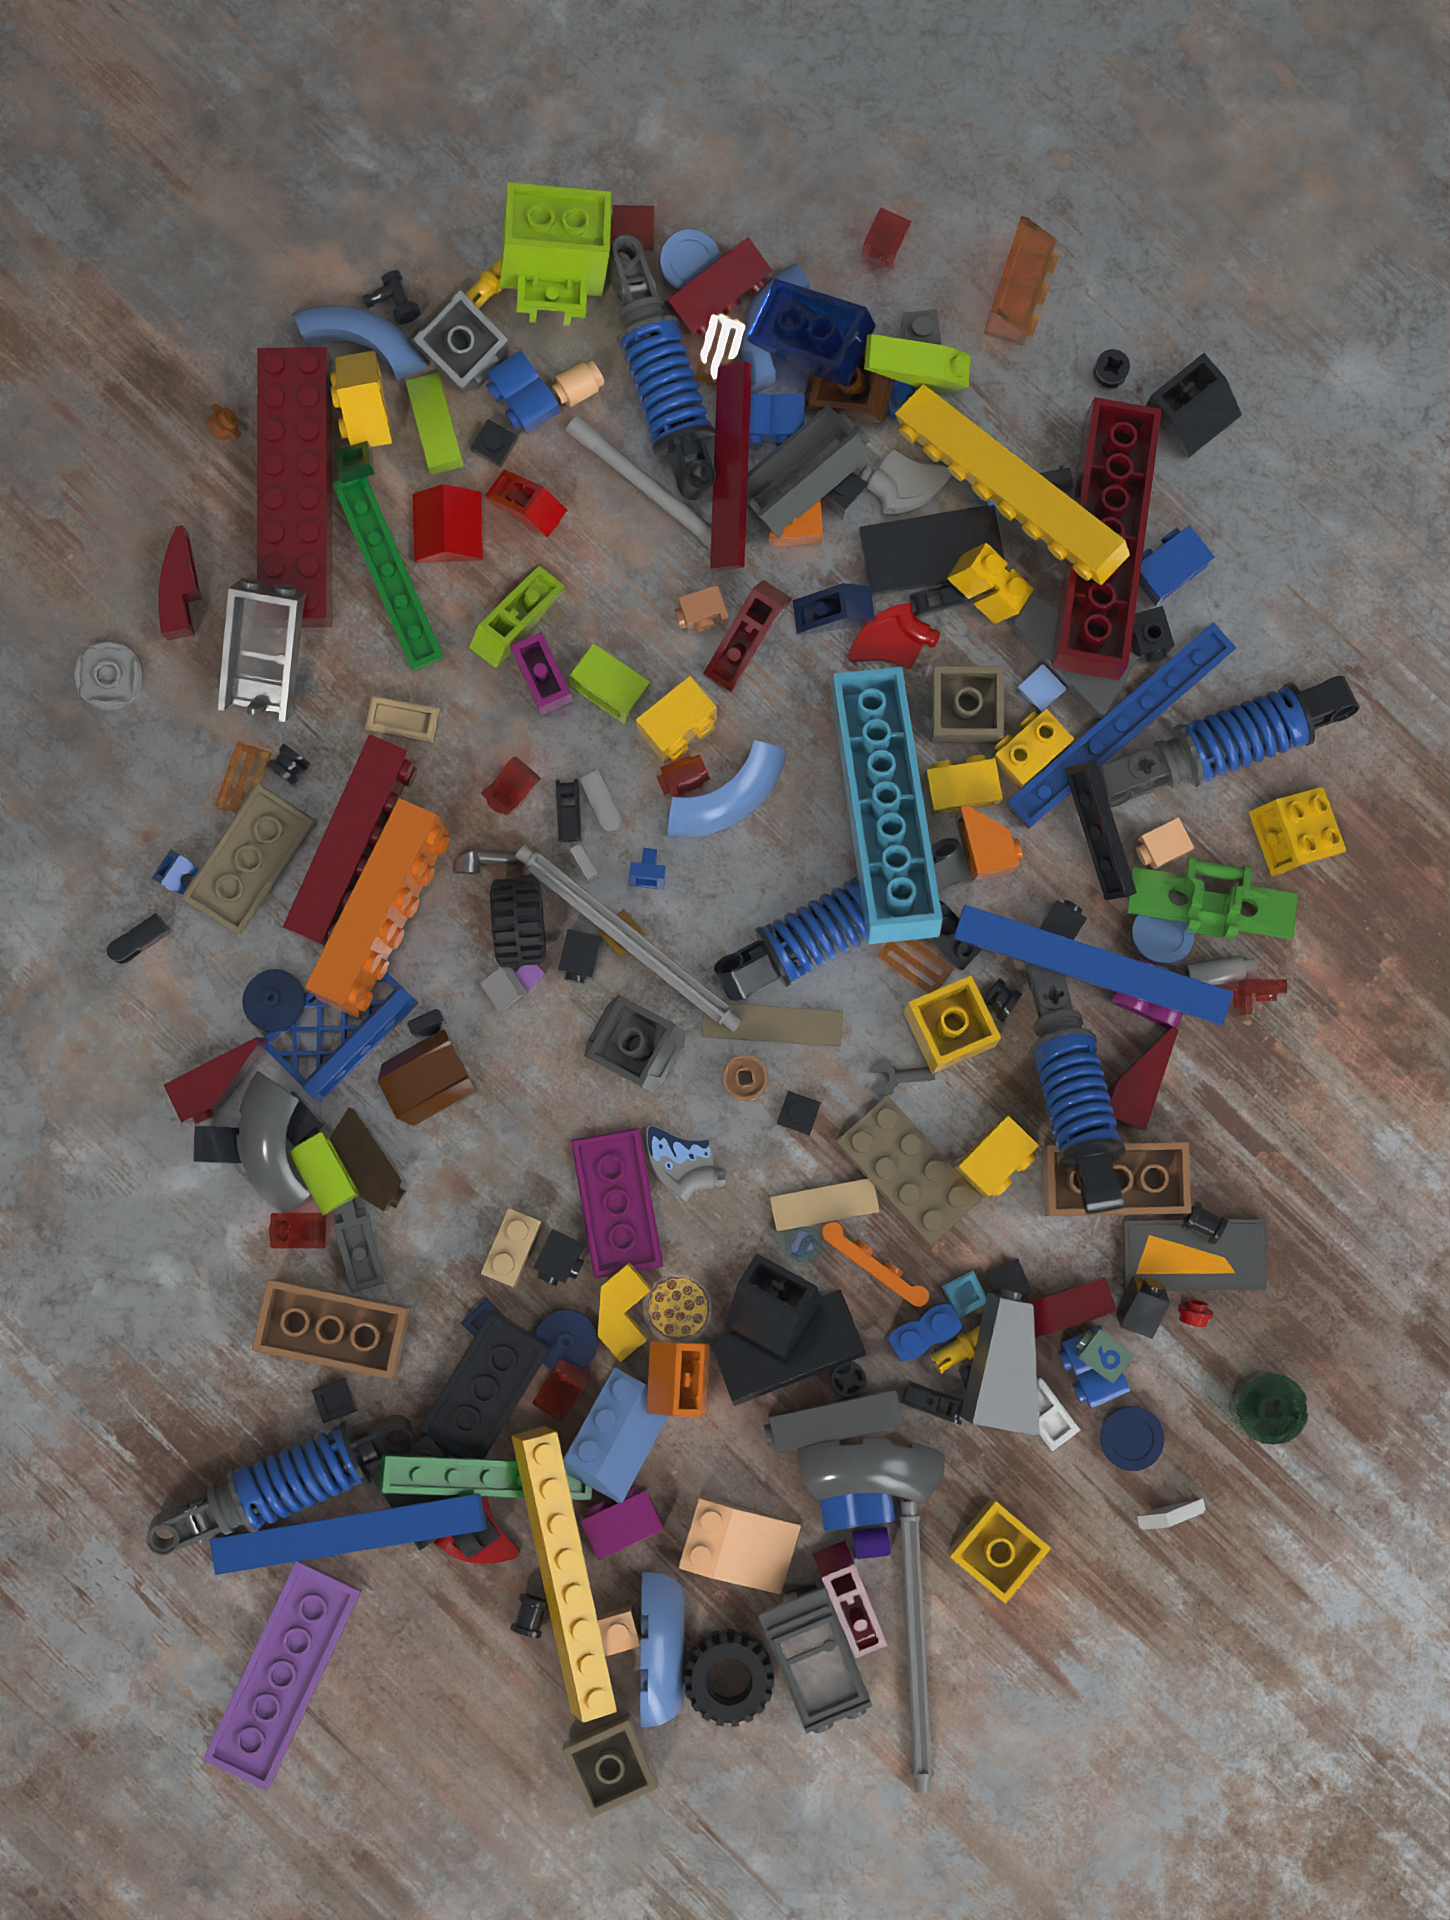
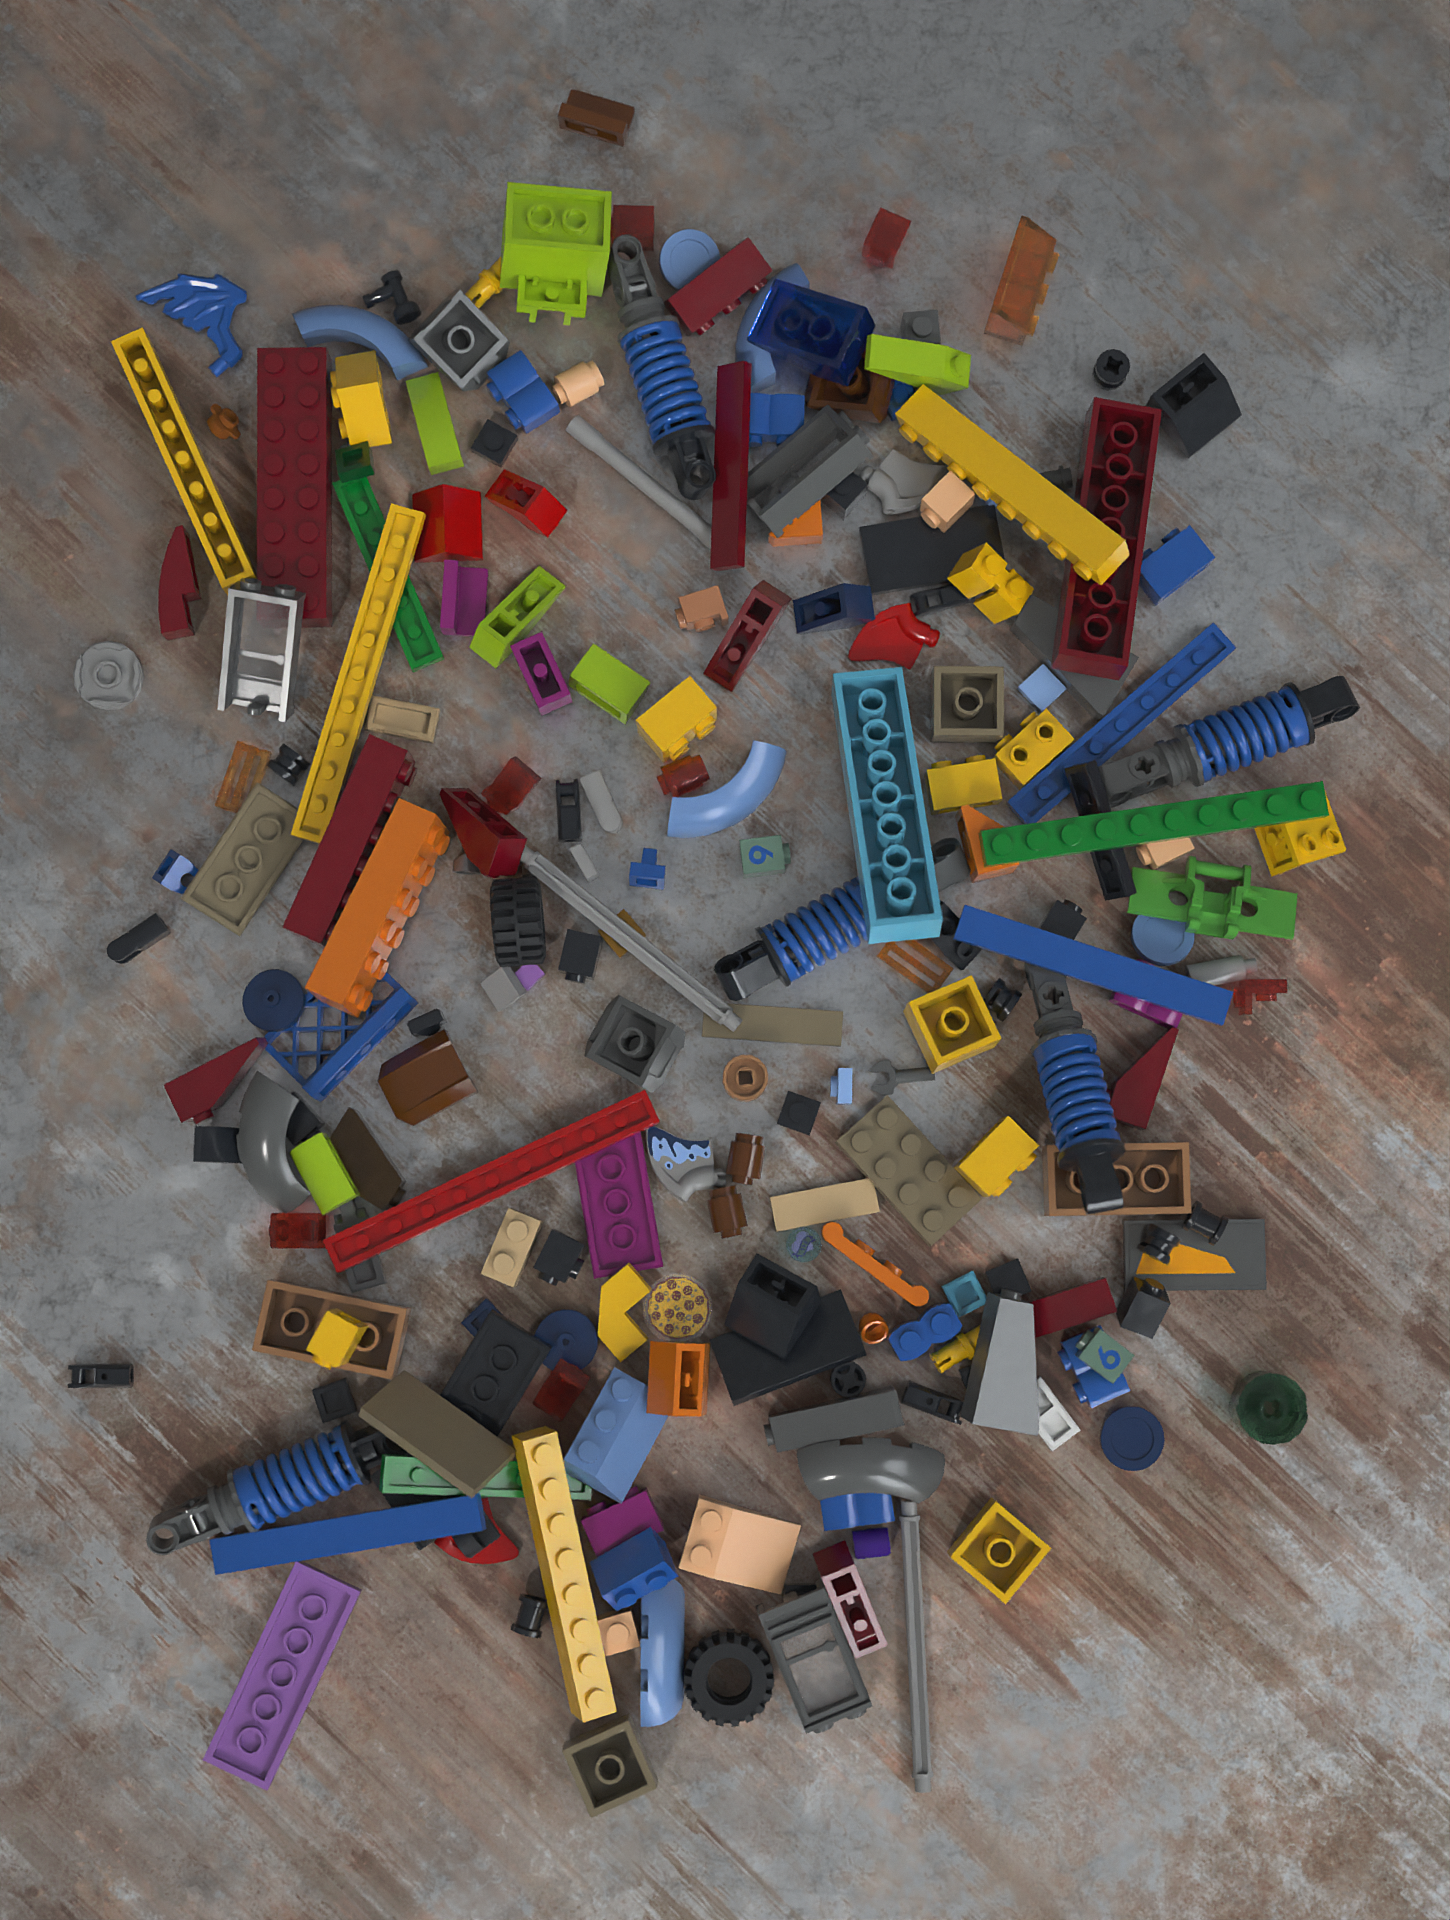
tile [694,312,747,386] -> none
black brick [1131,606,1175,663] -> none
white tile [1137,1498,1206,1530] -> none
red plate [1178,1299,1213,1327] -> none
none -> black bar [68,1364,134,1389]
none -> yellow brick [111,327,257,595]
none -> blue animal [135,273,247,378]
none -> yellow plate [290,503,426,844]
none -> yellow brick [306,1308,368,1369]
none -> red plate [323,1090,660,1273]
none -> dark tan tile [358,1370,516,1498]
none -> dark red slope [439,788,527,878]
none -> magenta panel [440,560,489,637]
none -> reddish brown panel [558,89,635,147]
none -> blue brick [589,1527,679,1611]
none -> reddish brown brick [707,1185,748,1239]
none -> reddish brown brick [726,1133,766,1185]
none -> sand green brick [739,835,791,878]
none -> light blue plate [830,1068,852,1105]
none -> orange hinge [859,1313,889,1344]
none -> light nougat brick [920,470,975,533]
none -> green plate [978,781,1329,868]
none -> black wheel [1137,1223,1181,1265]

